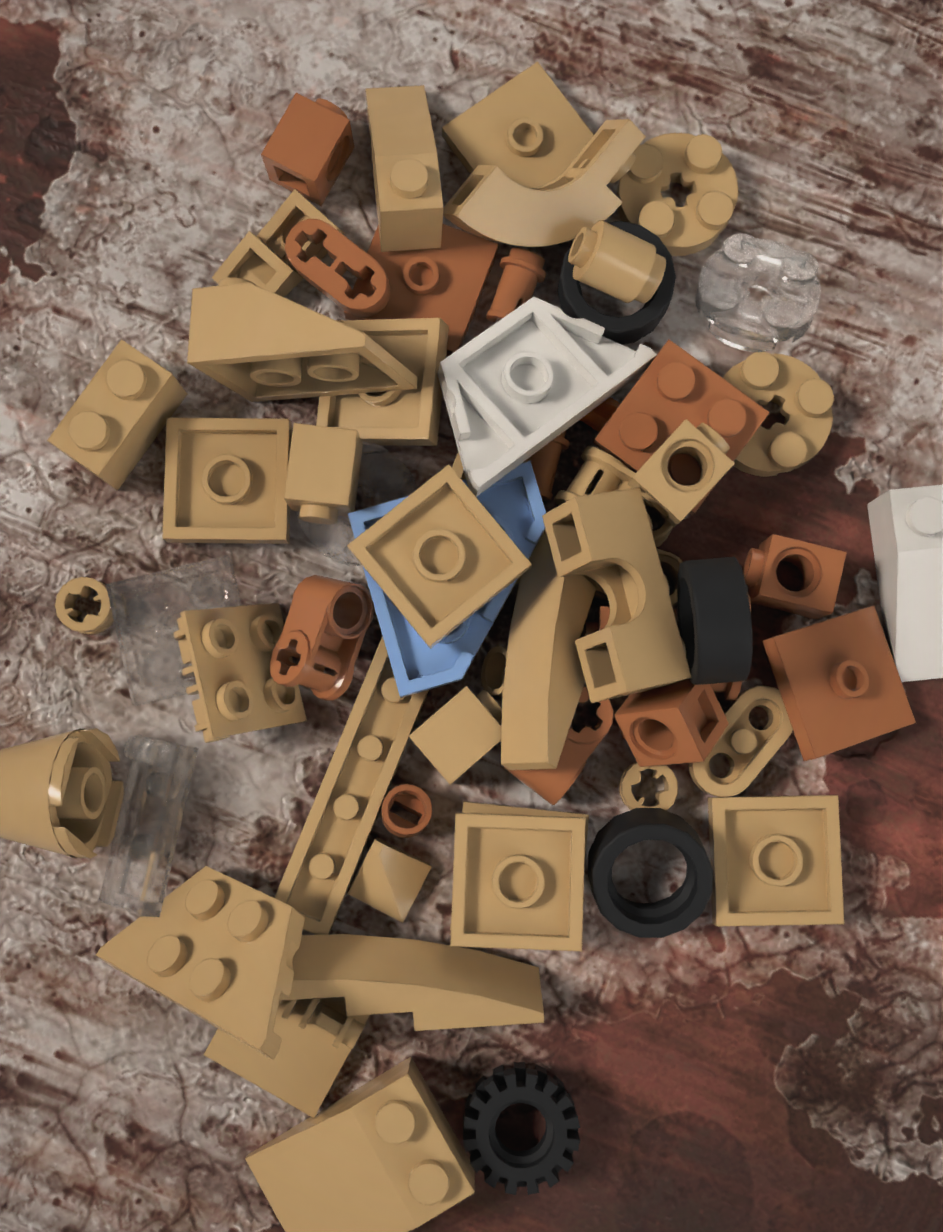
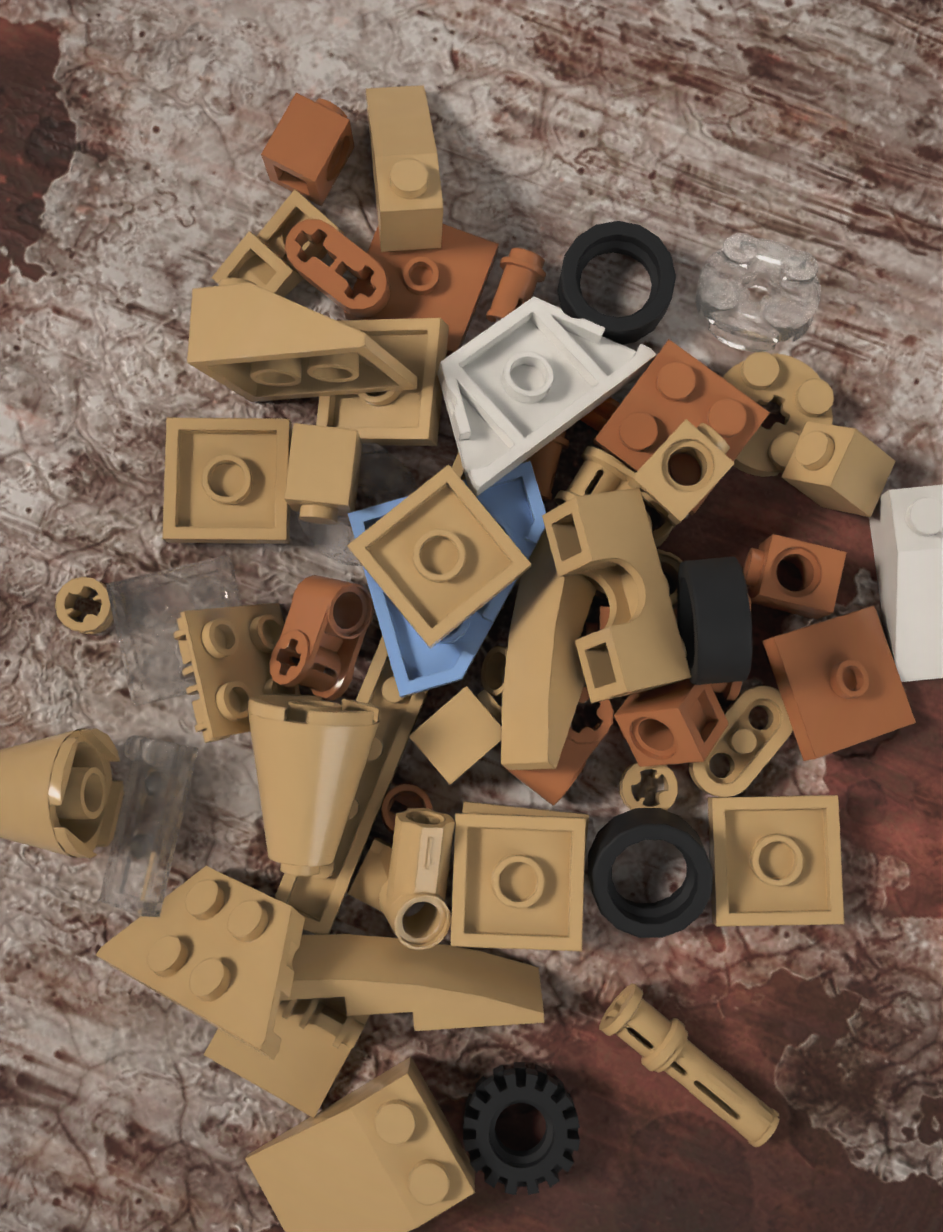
tan brick [47,339,187,491] -> none
tan plate [442,61,594,188] -> none
tan arch [443,119,646,247] -> none
tan brick [568,220,666,304] -> none
tan plate [617,133,738,256] -> none
none -> tan cone [248,694,380,876]
none -> tan piece [379,808,455,950]
none -> tan pin [599,983,780,1148]
none -> tan brick [782,421,896,517]

